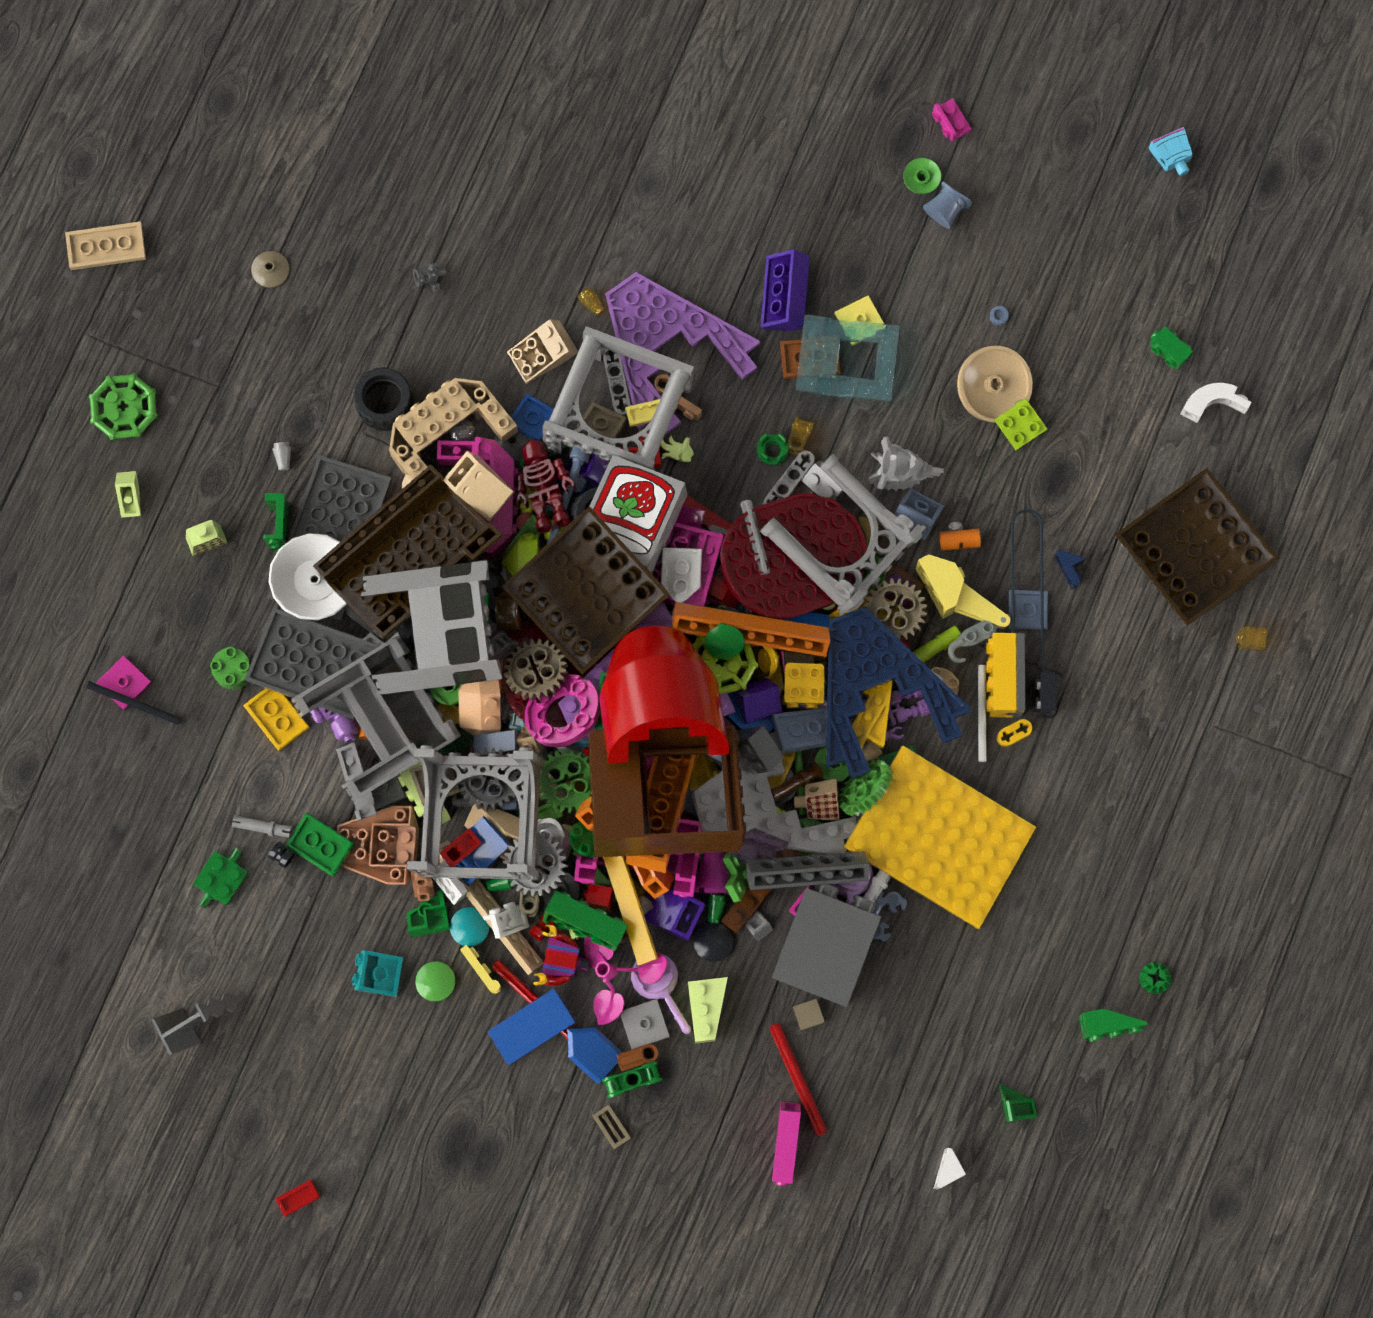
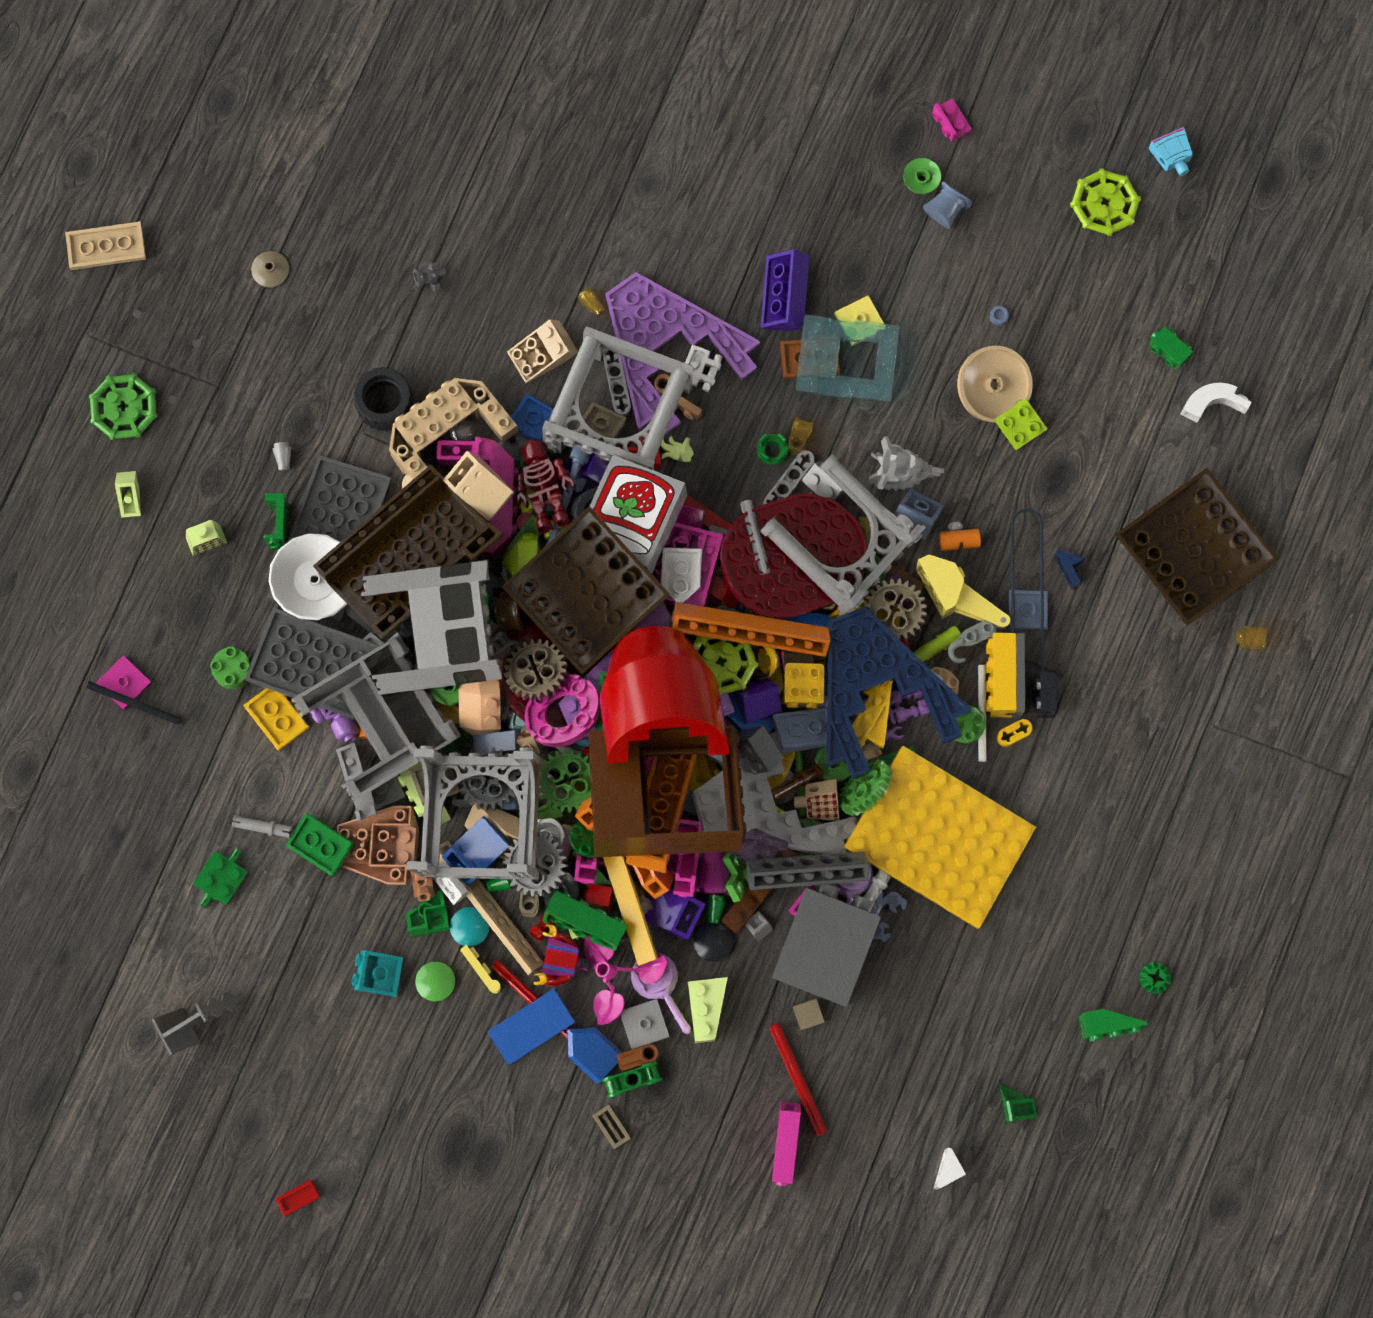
black wheel [268,842,295,869] -> none
red slope [439,828,482,867] -> none
white bracket [483,902,529,939] -> none
light yellow plate [625,399,660,427] -> none
green dish [705,623,744,659] -> none
none -> white plate [685,345,723,392]
none -> bright green dish [955,705,986,743]
none -> lime plate [1070,168,1141,236]

